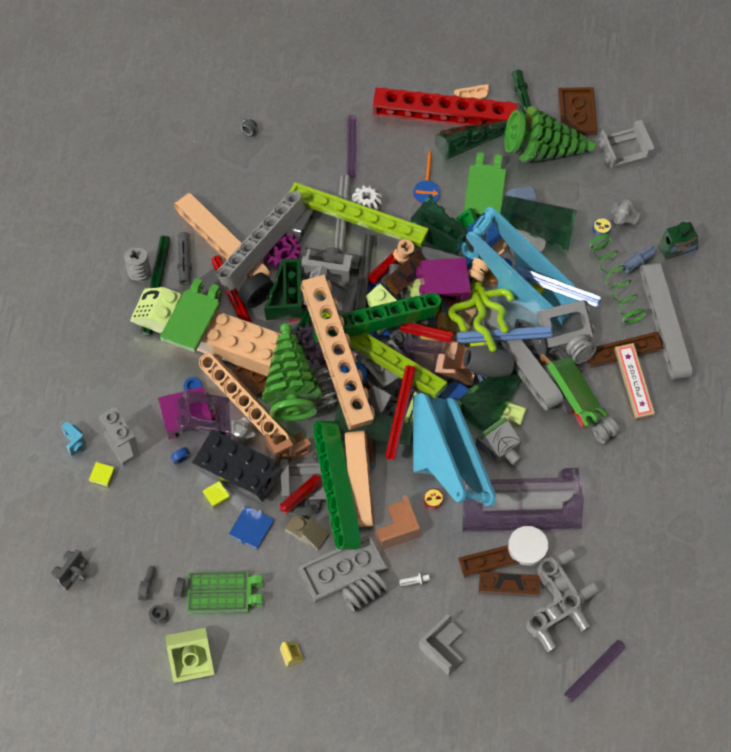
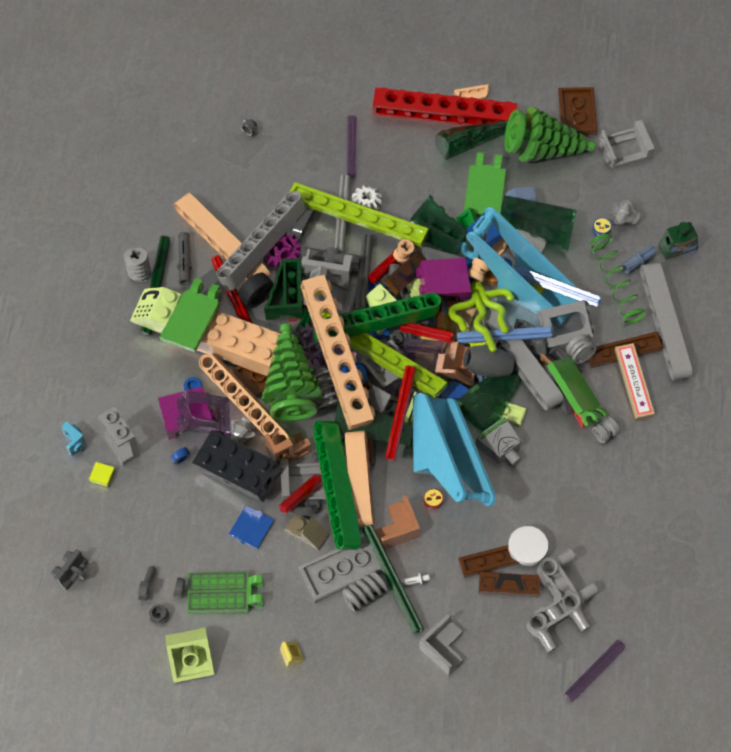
neon yellow tile [203,481,230,509] -> none
blue piece [413,151,440,206] -> none
windscreen [461,468,584,531] -> none
dark green pin [511,70,532,115] -> none
none -> dark green axle [363,524,424,634]

